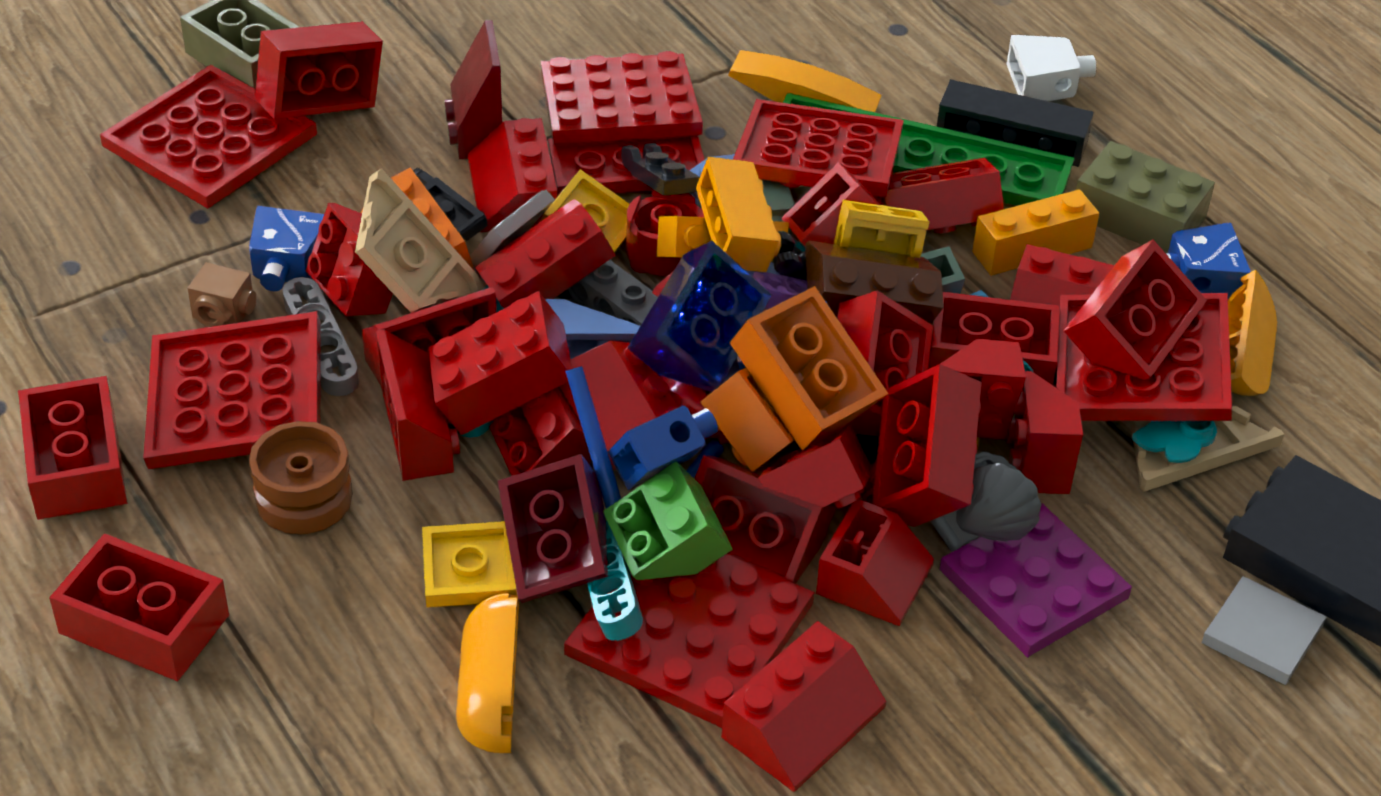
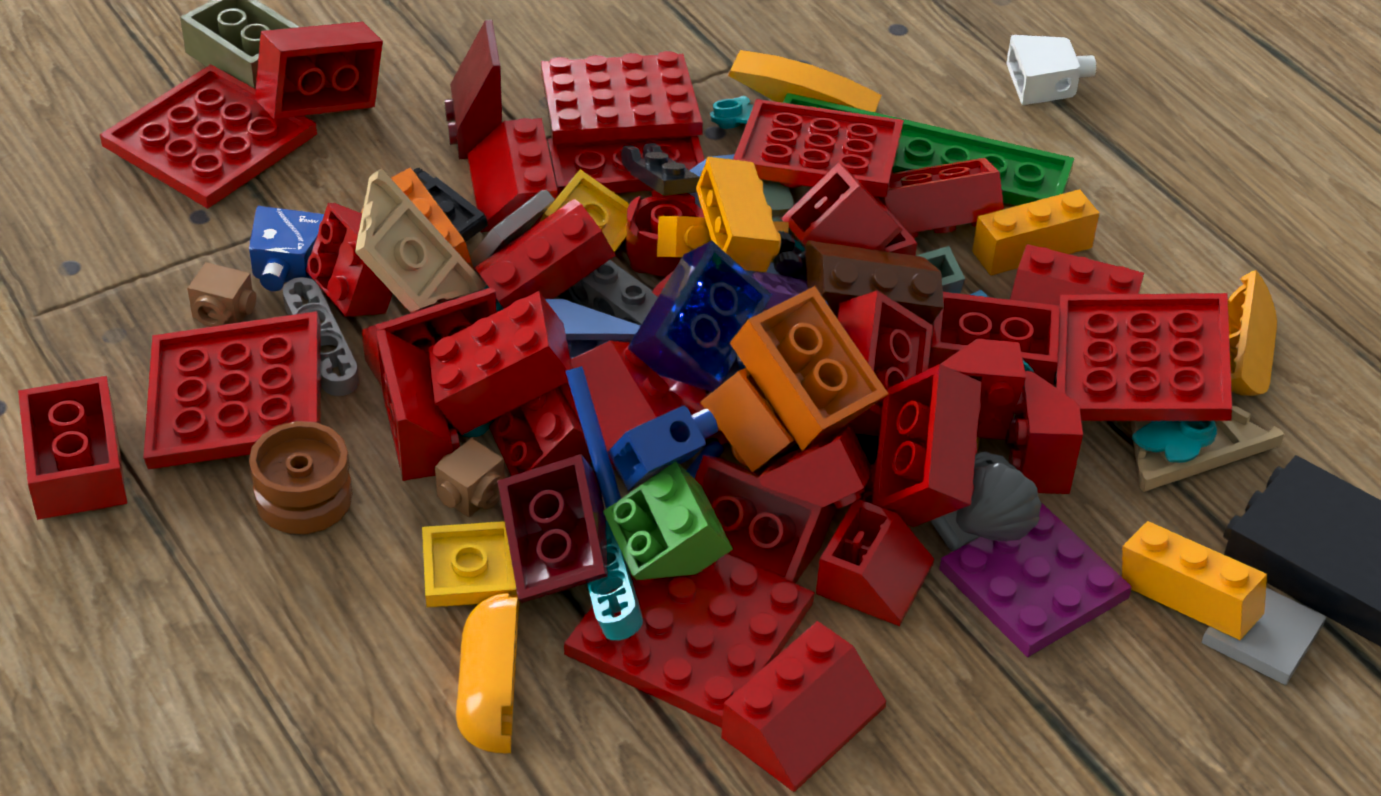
red brick [49,533,229,682] -> none
yellow hinge [834,200,930,258] -> none
black brick [937,79,1094,167] -> none
red slope [1063,239,1207,380] -> none
olive brick [1076,141,1215,253] -> none
blue torso [1166,223,1251,299] -> none
none -> medium nougat brick [435,438,505,517]
none -> teal plate [710,96,754,129]
none -> light orange brick [1122,521,1267,640]

